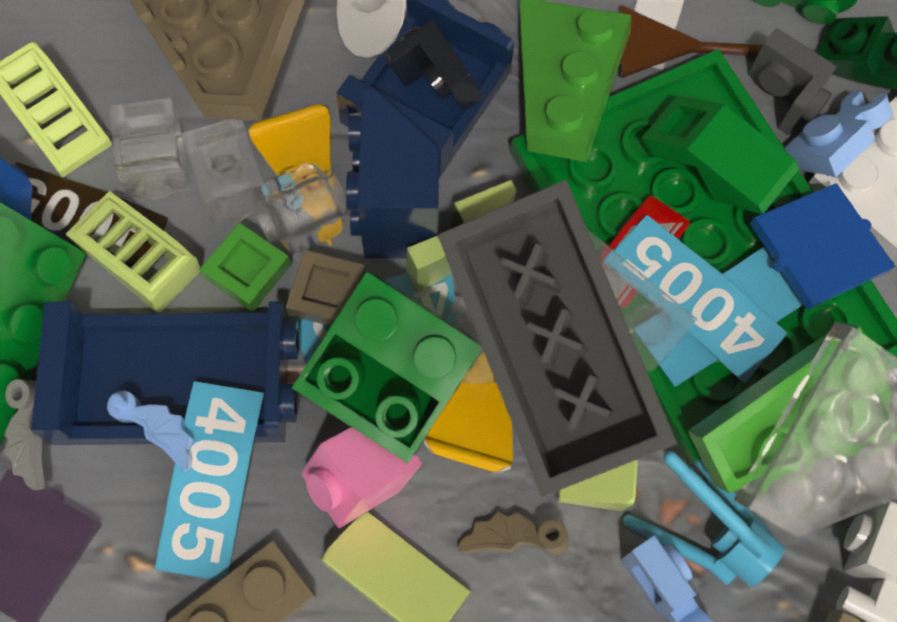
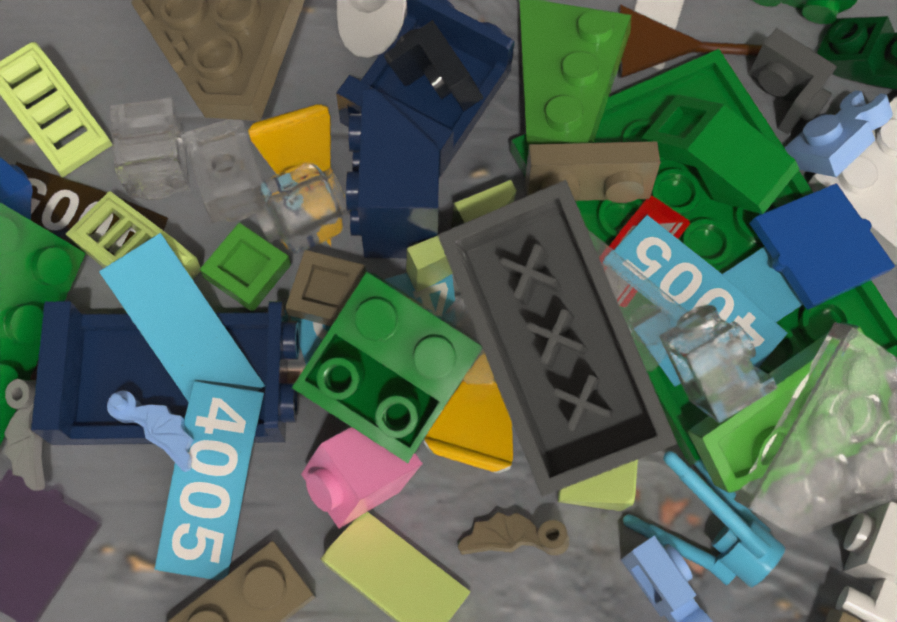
none -> medium azure sticker [99,233,265,402]
none -> dark tan plate [525,141,660,203]
none -> clear brick [659,305,777,423]

